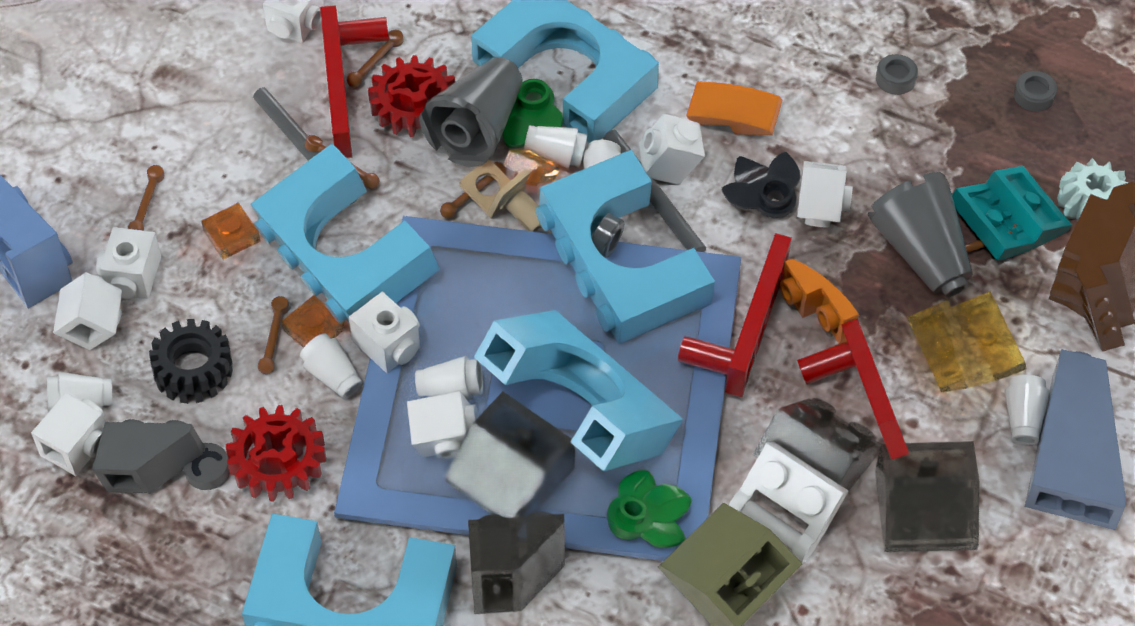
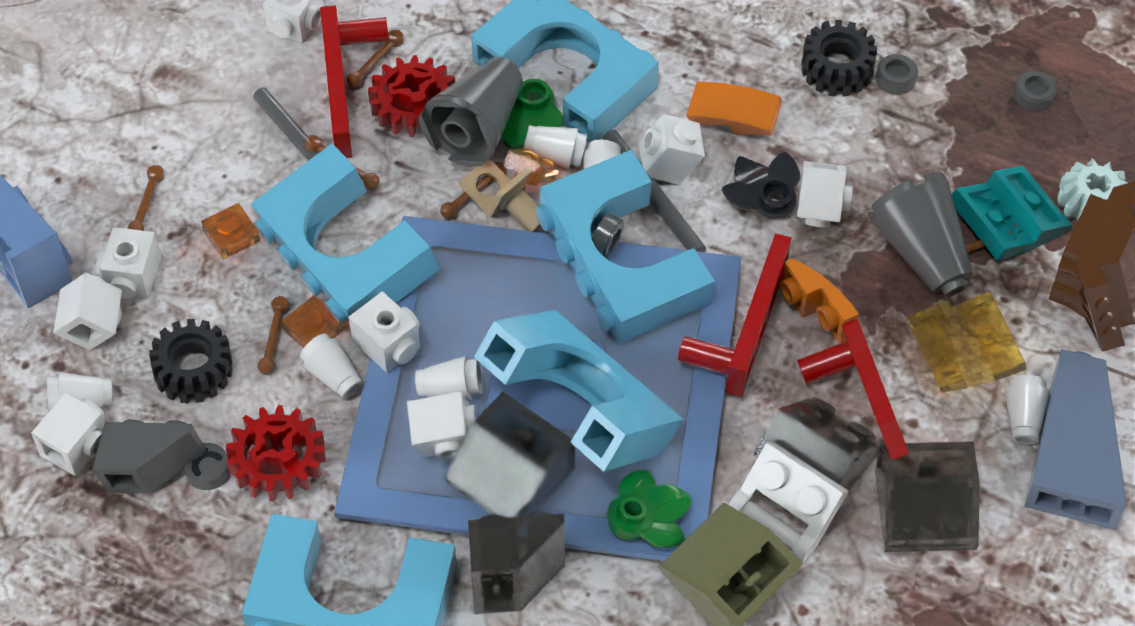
none -> black tyre [801,20,877,97]

